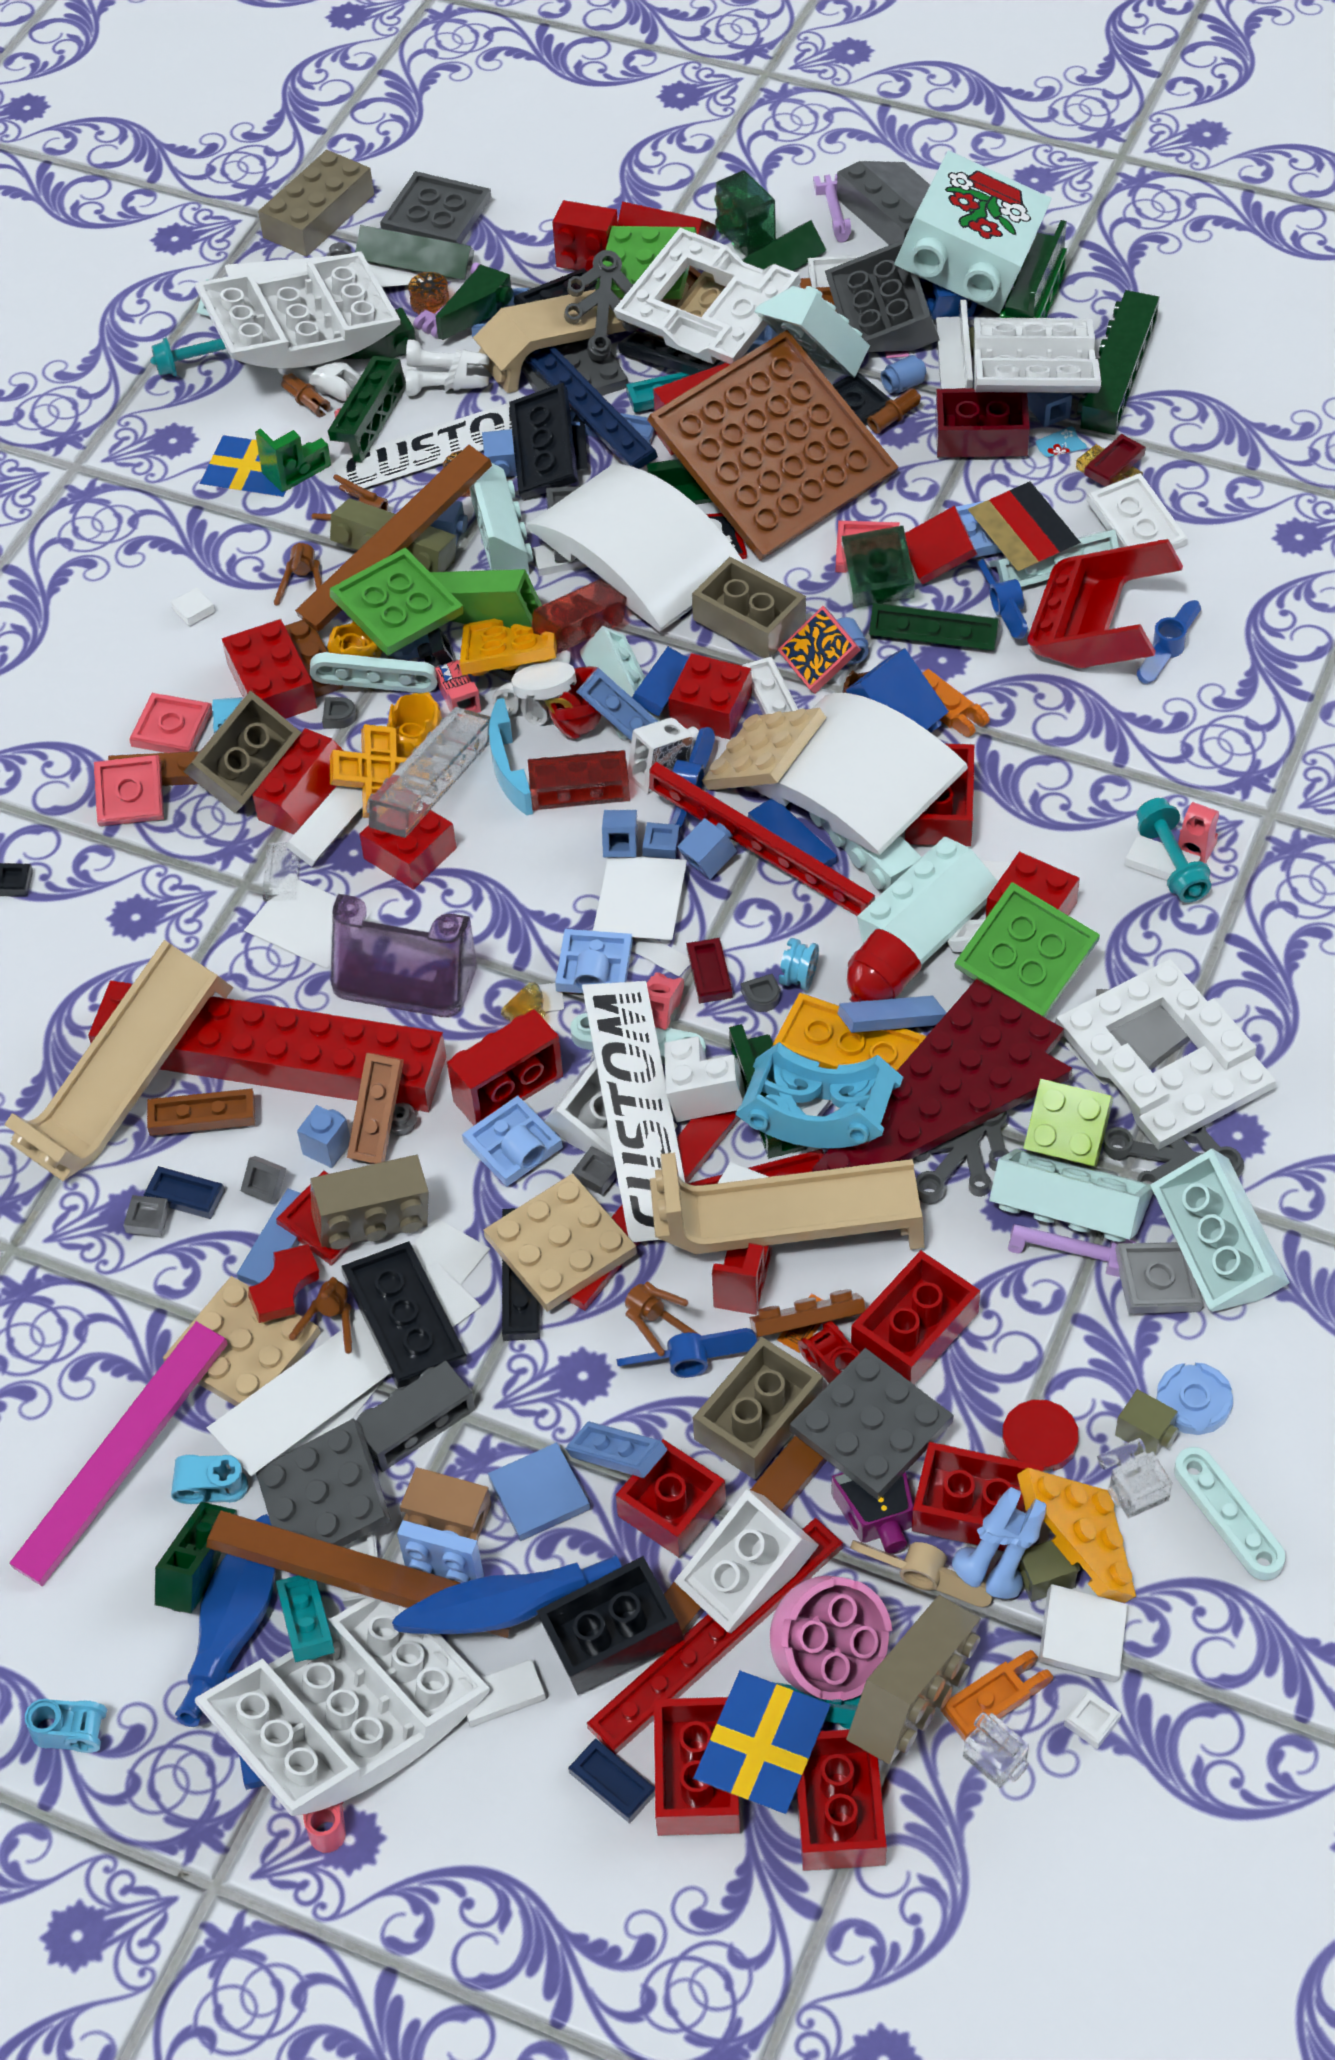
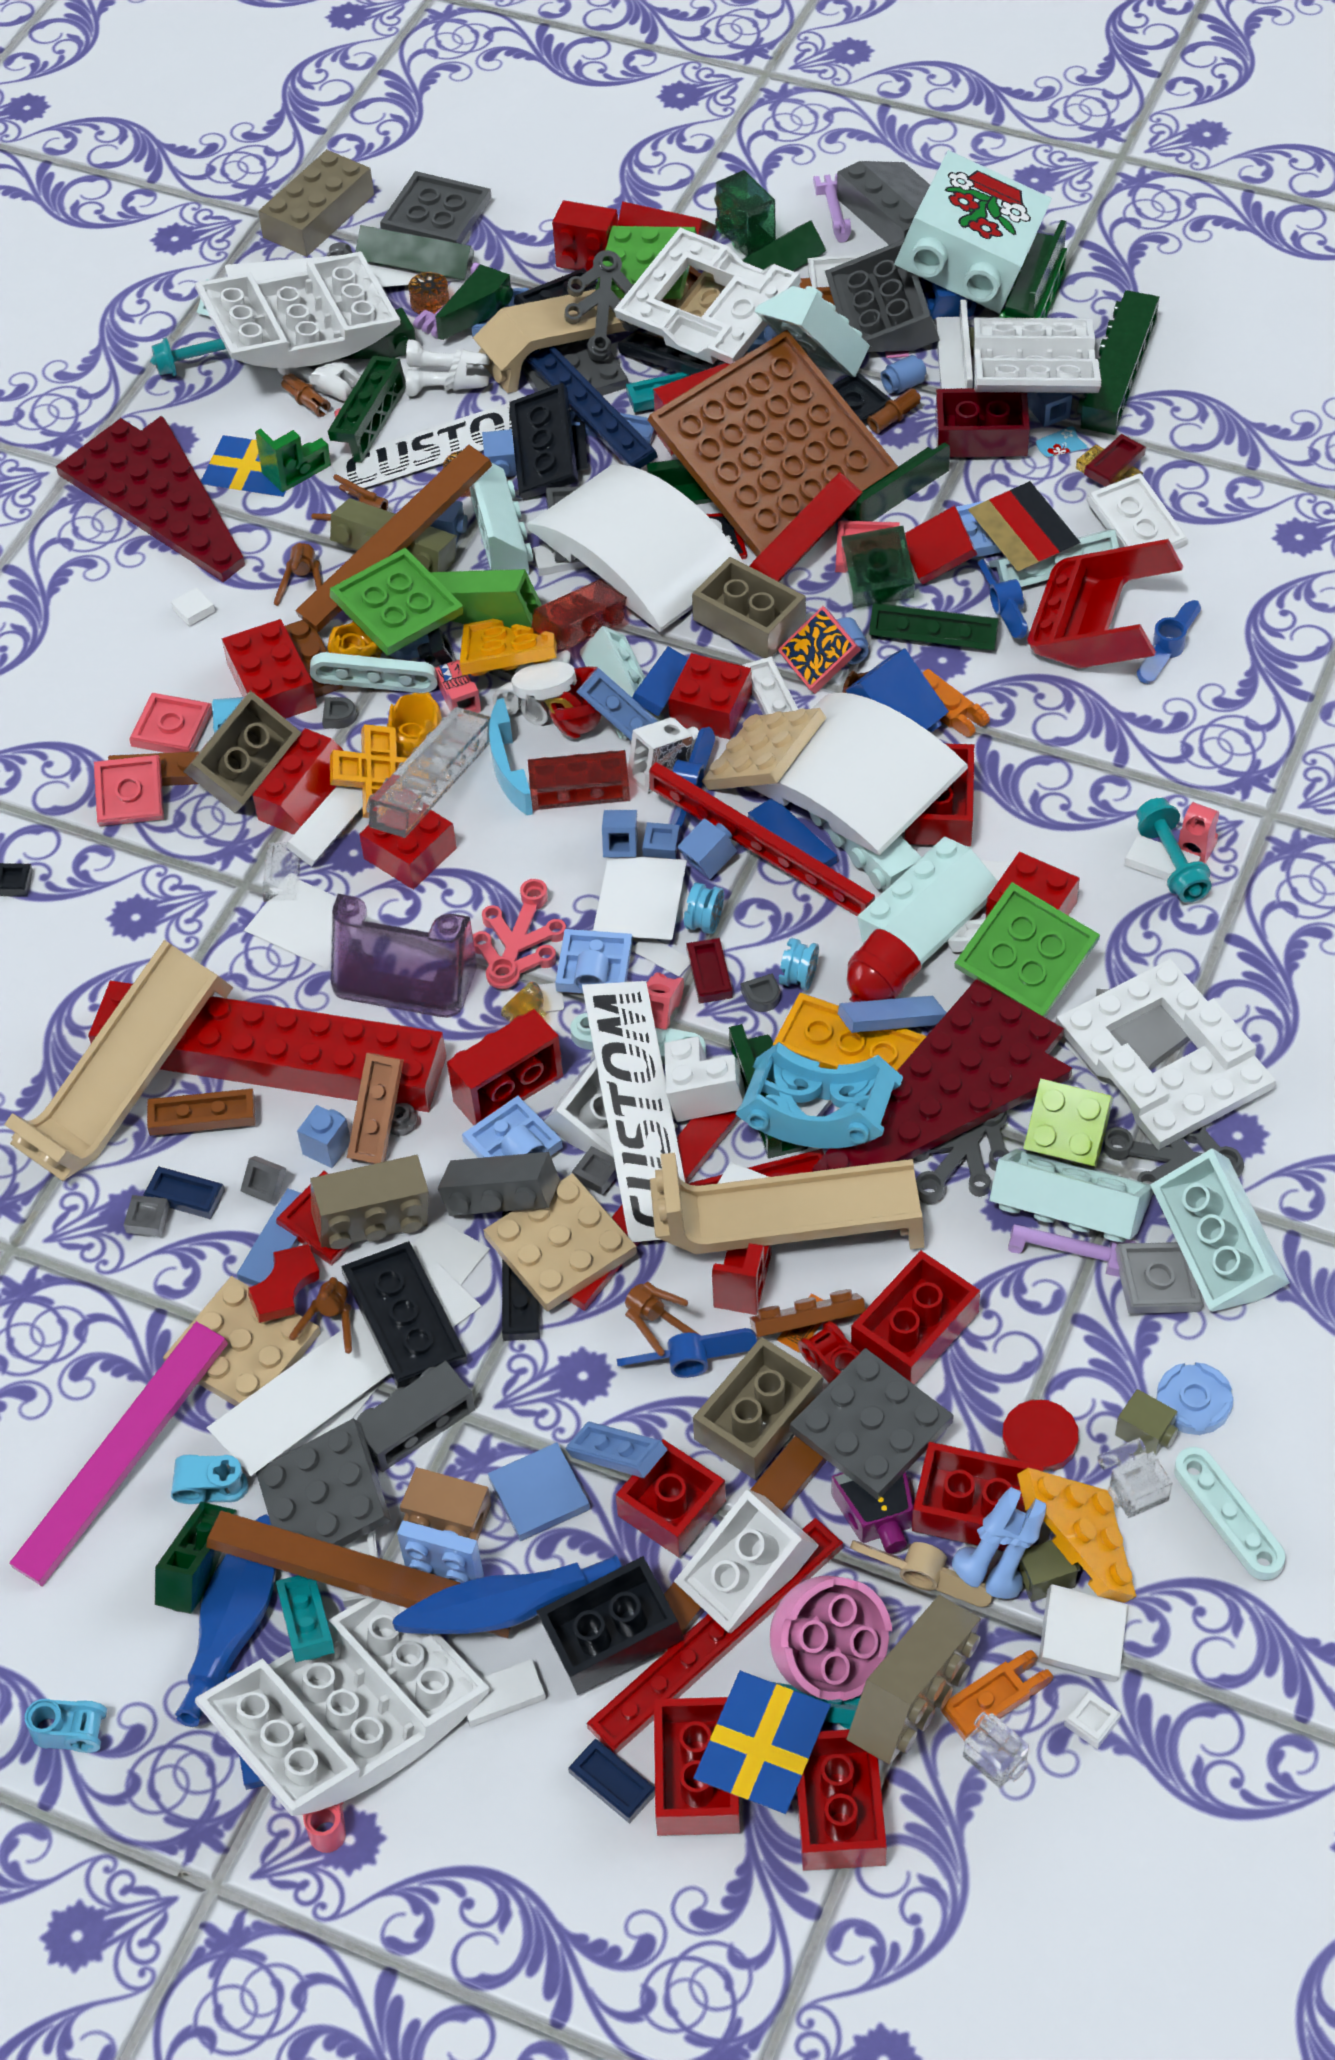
none -> dark red wing [56,416,245,583]
none -> dark grey brick [438,1152,560,1216]
none -> coral plant [471,879,566,989]
none -> medium azure wheel [684,882,724,934]
none -> red beam [749,472,863,582]
none -> dark green panel [843,442,950,521]

